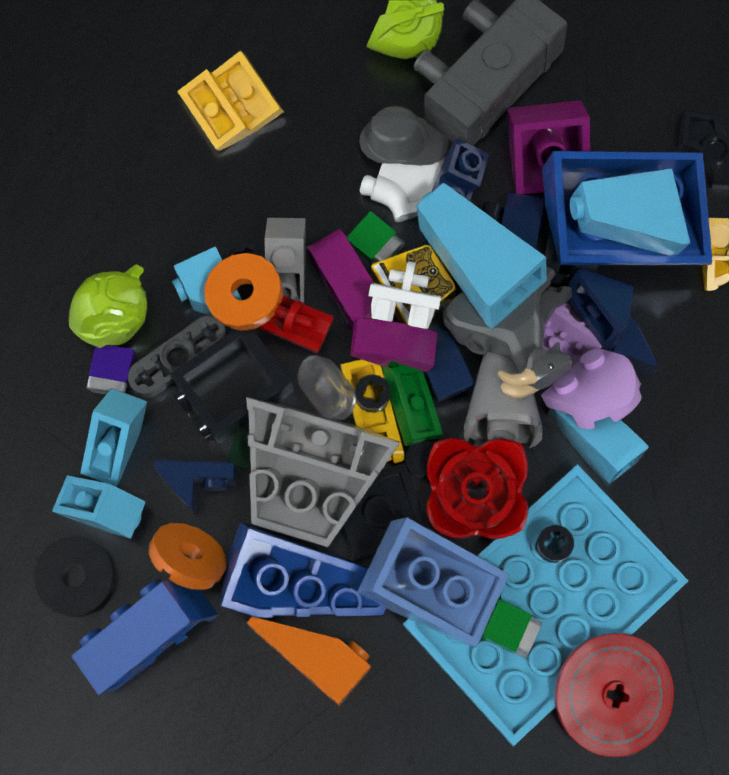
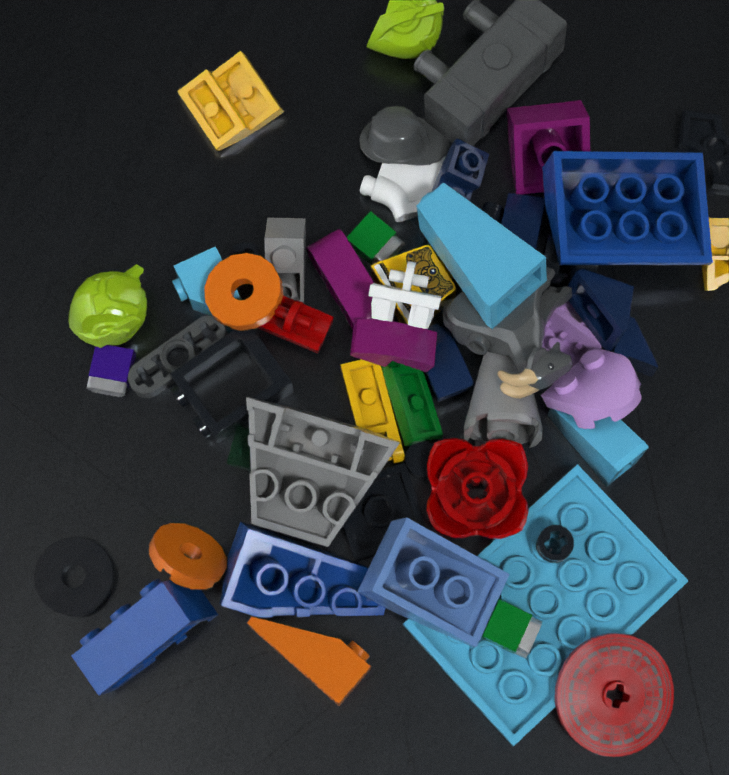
medium azure slope [52,475,146,539] -> none
medium azure slope [80,388,147,487] -> none
dark blue slope [154,460,237,514] -> none
clear plate [298,355,356,420] -> none
black bush [355,374,391,413] -> none
medium azure slope [570,169,690,256] -> none

